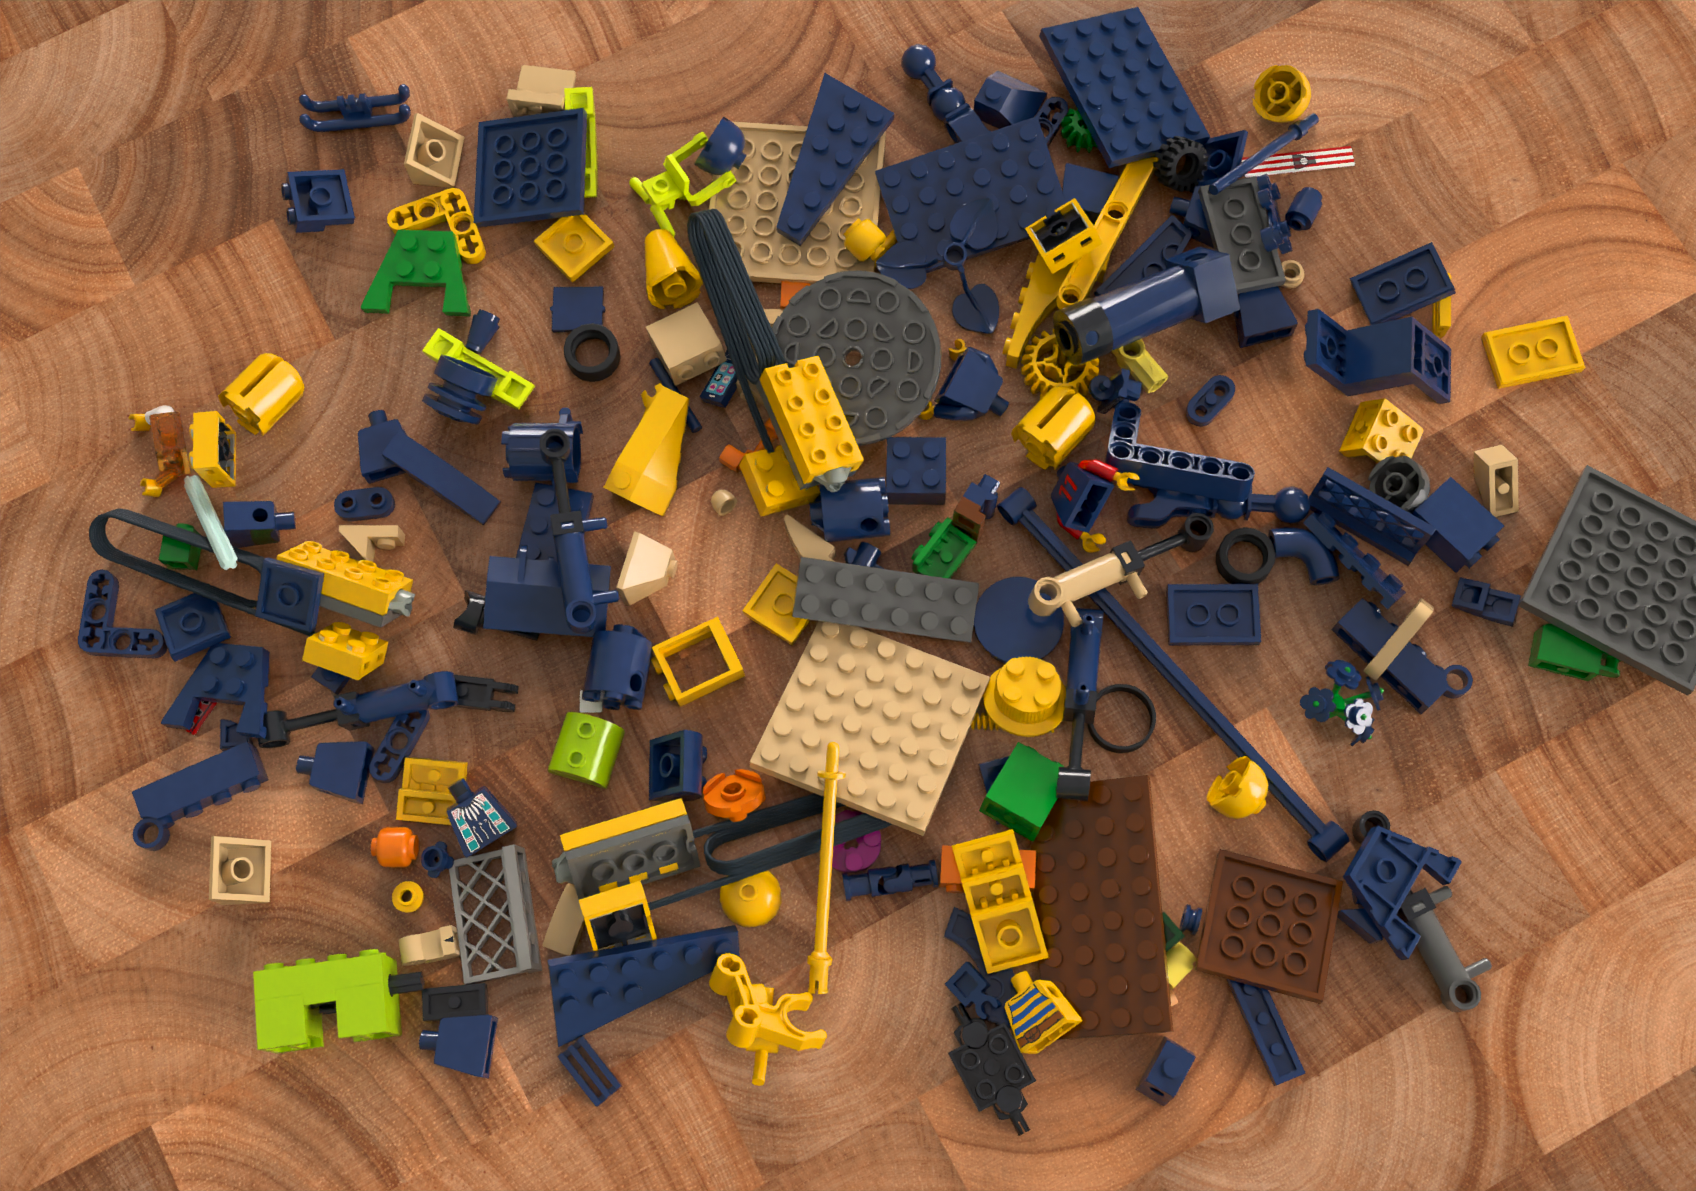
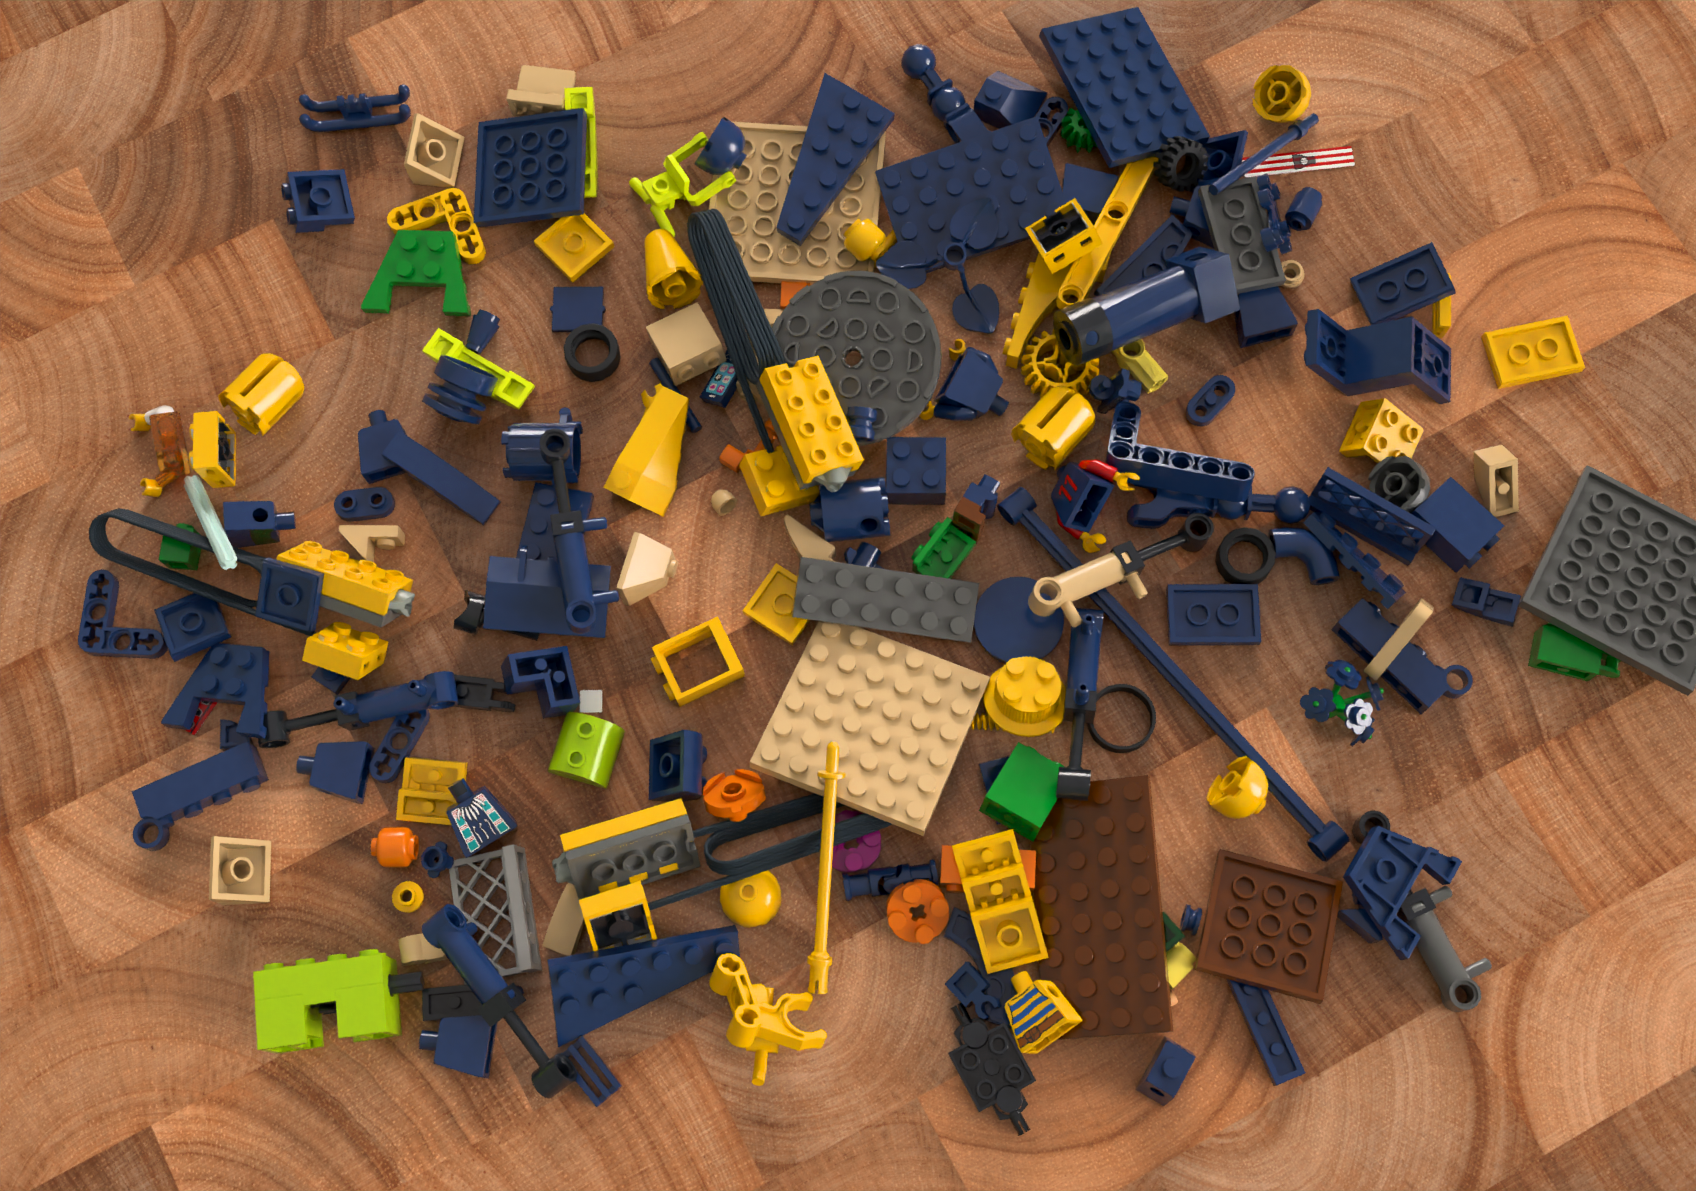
dark blue cylinder [582,624,653,710] -> none
none -> piece [422,904,577,1099]
none -> dark blue brick [501,646,580,719]
none -> dark blue wheel [847,406,877,442]
none -> orange plate [886,879,949,944]

